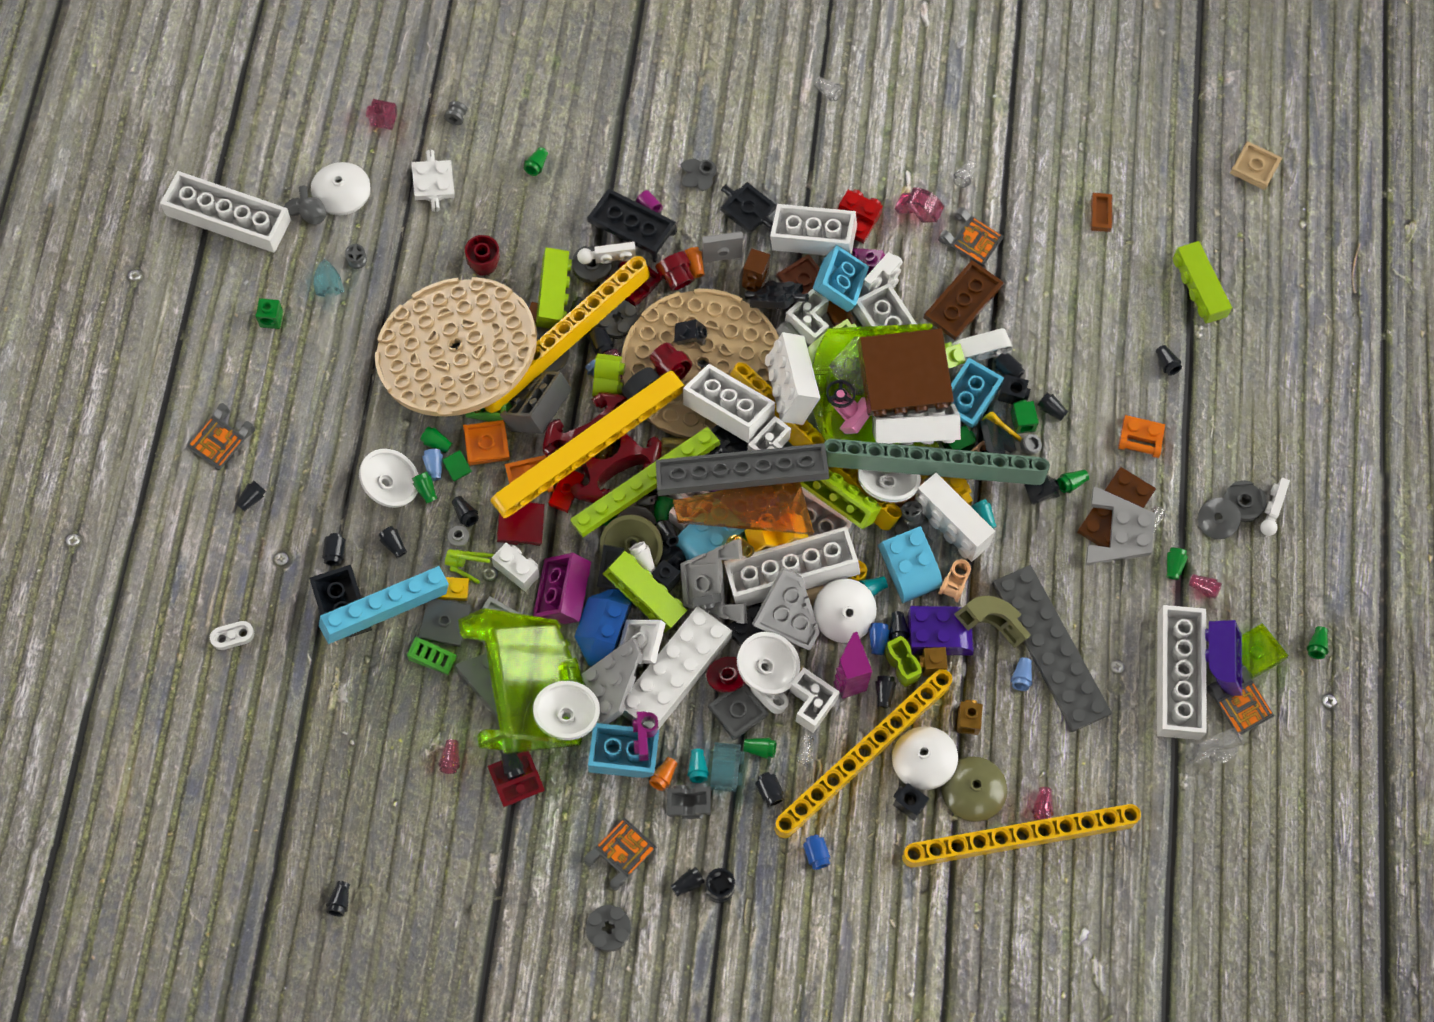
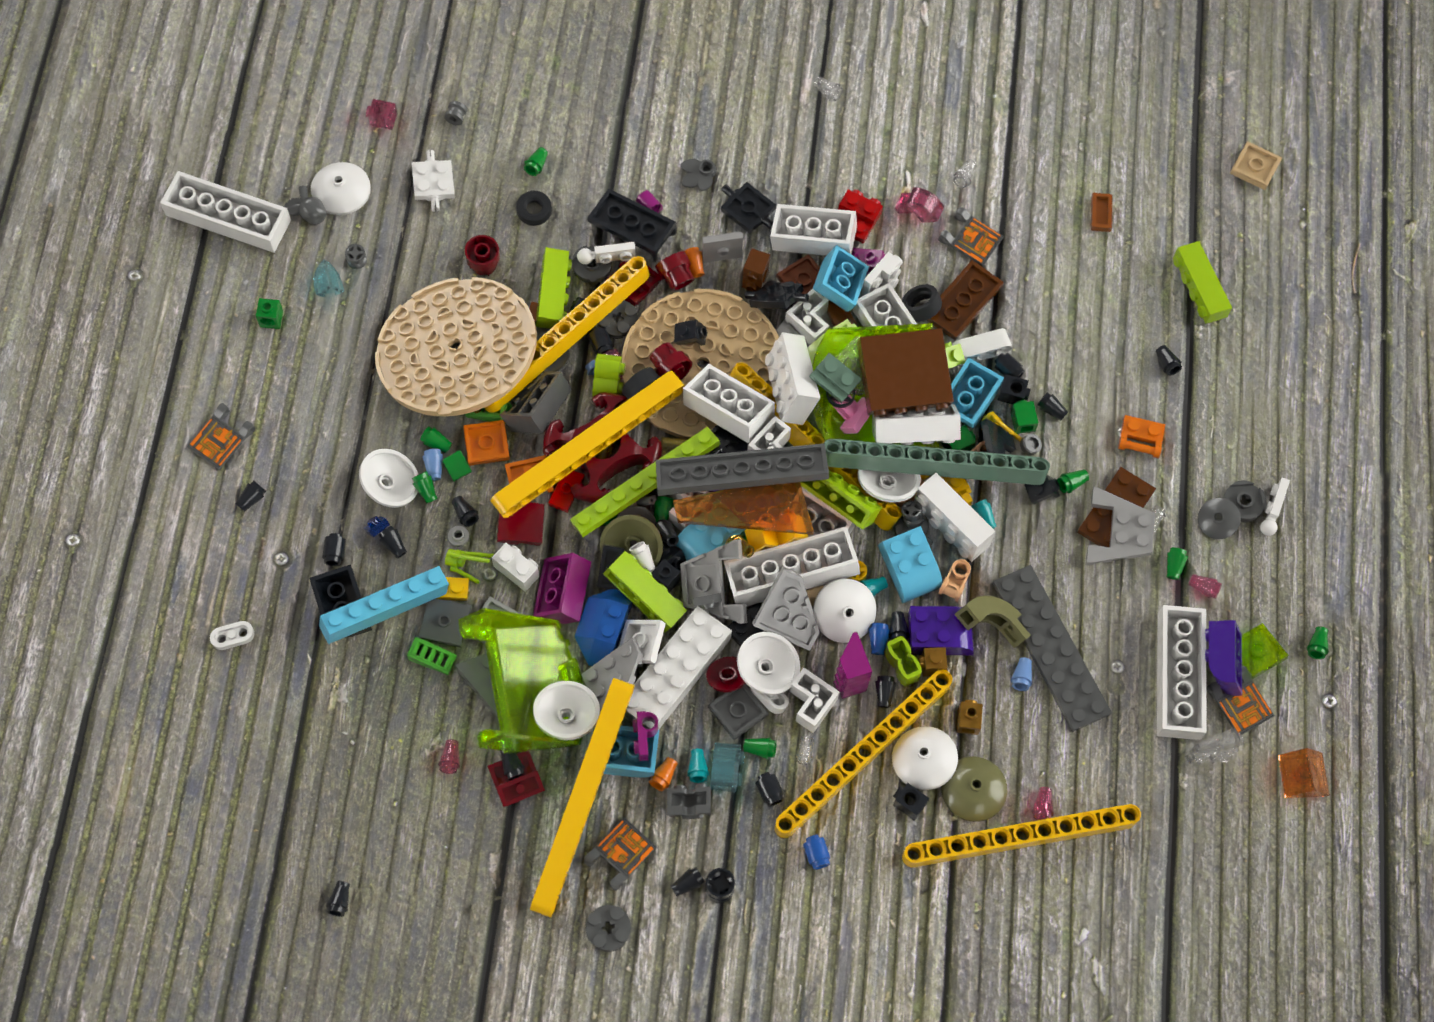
none -> clear blue plate [364,516,390,537]
none -> black tyre [516,191,552,226]
none -> yellow beam [530,678,635,918]
none -> sand green plate [809,353,862,404]
none -> black tyre [902,284,942,322]
none -> clear orange slope [1278,748,1329,798]

